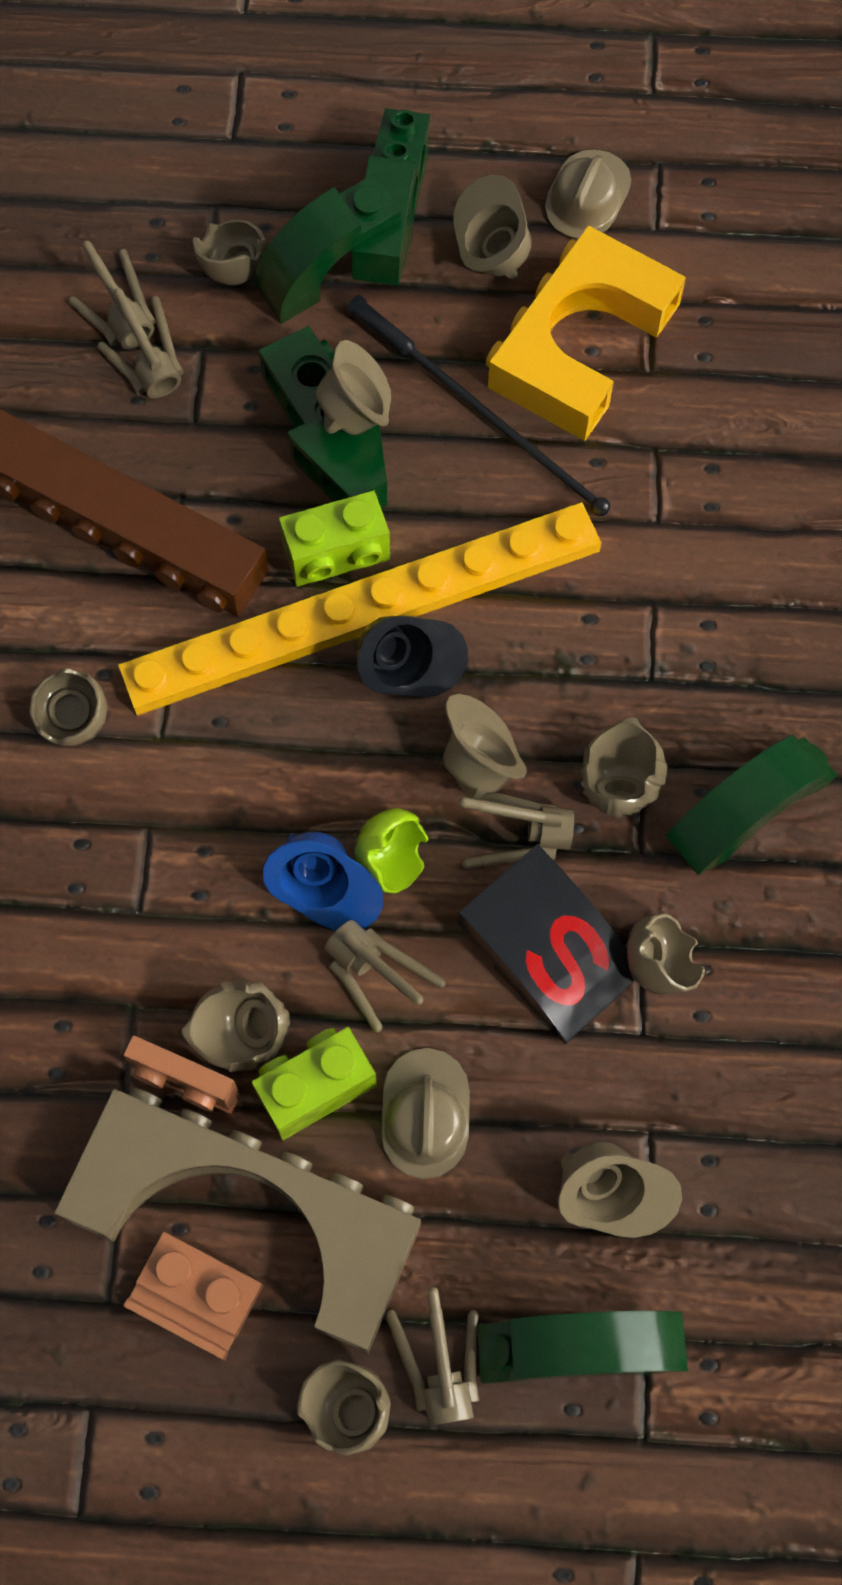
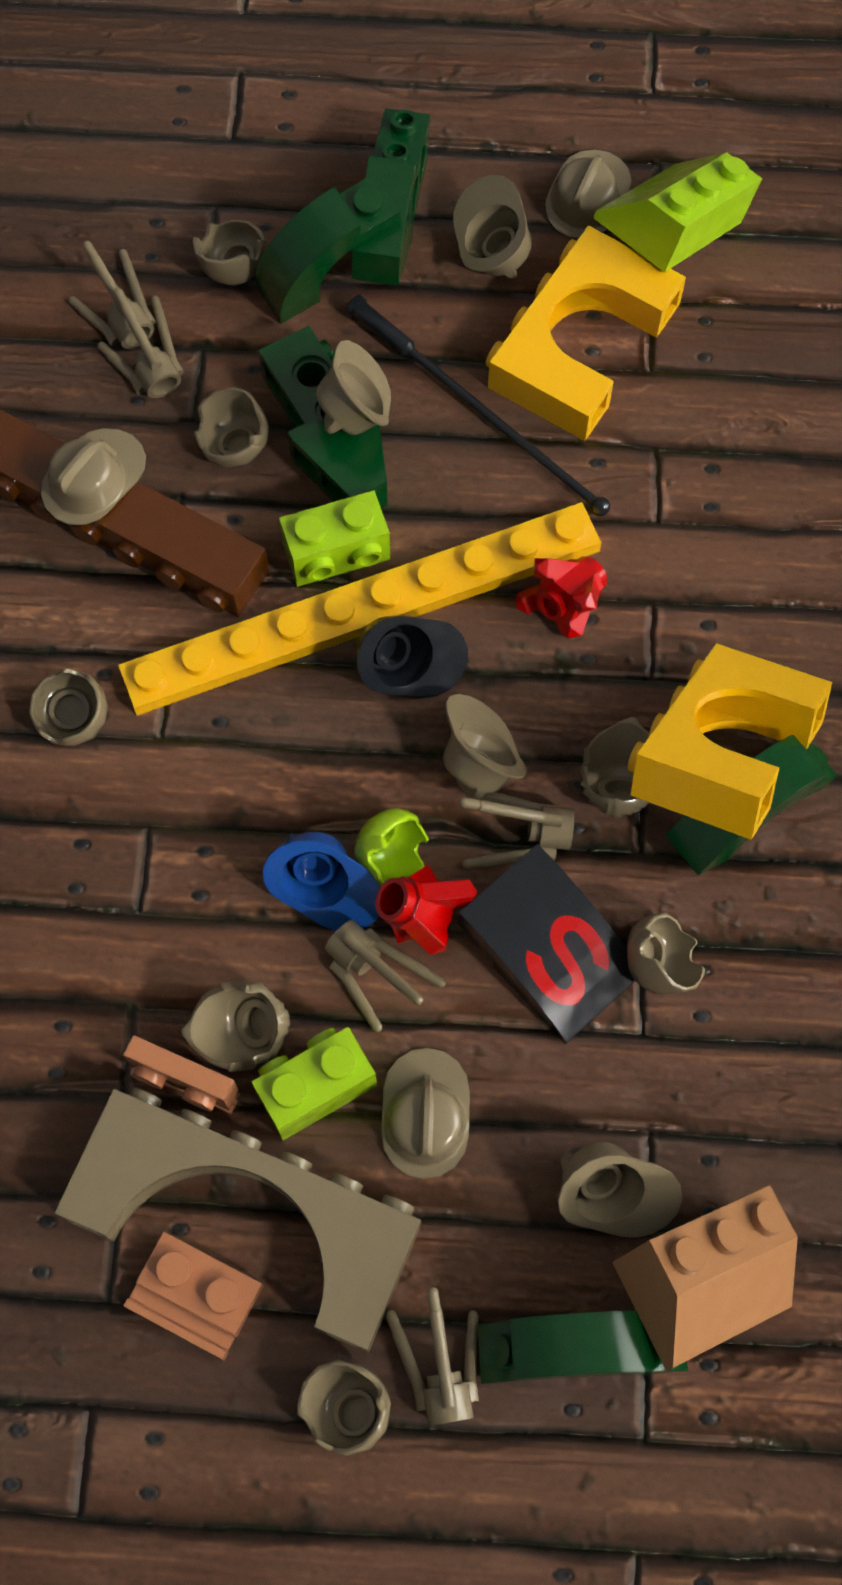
none -> dark tan piece [41,428,146,525]
none -> dark tan hair [194,387,269,468]
none -> red rock [375,865,477,955]
none -> red rock [515,556,607,639]
none -> lime slope [593,152,762,273]
none -> medium nougat slope [612,1185,798,1371]
none -> yellow arch [627,643,833,840]

